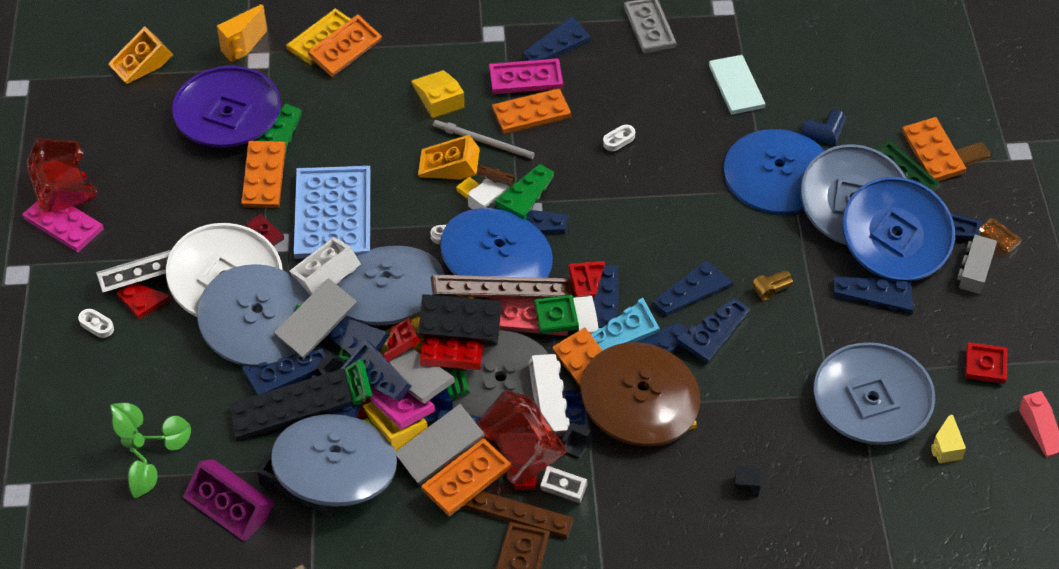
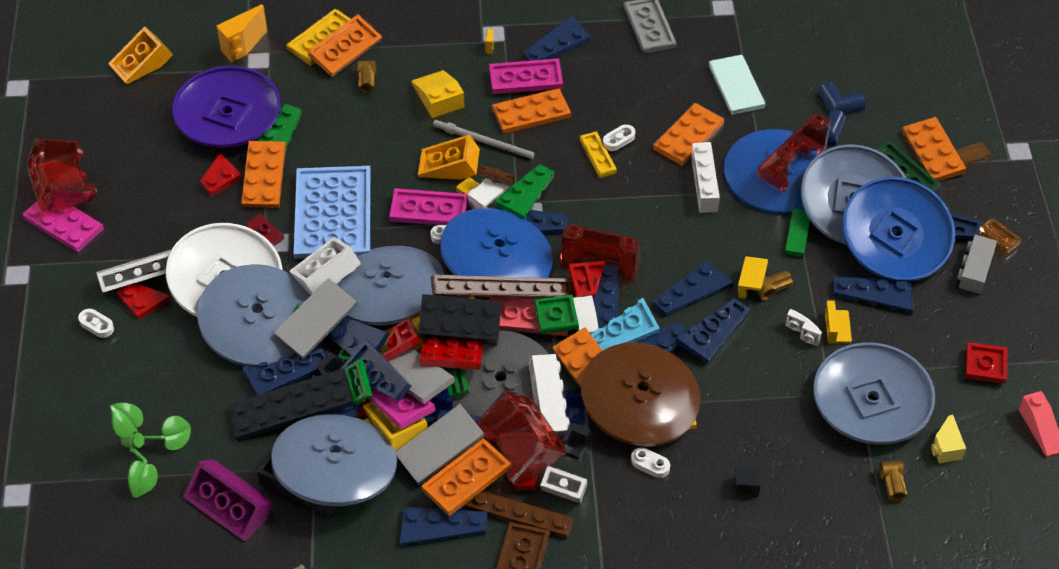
none -> red wing [200,154,242,197]
none -> pearl gold piece [358,61,376,94]
none -> dark pink plate [389,188,468,225]
none -> dark blue wing [400,507,488,548]
none -> yellow tile [485,29,494,54]
none -> clear red windscreen [561,224,642,282]
none -> yellow tile [580,131,617,178]
none -> white plate [631,448,670,478]
none -> orange plate [653,103,724,166]
none -> white brick [691,142,720,213]
none -> yellow panel [738,257,768,299]
none -> clear red windscreen [757,114,831,192]
none -> green tile [785,208,810,257]
none -> white slope [785,309,822,346]
none -> dark blue brick [818,82,866,114]
none -> yellow panel [825,301,852,344]
none -> pearl gold piece [879,460,907,502]

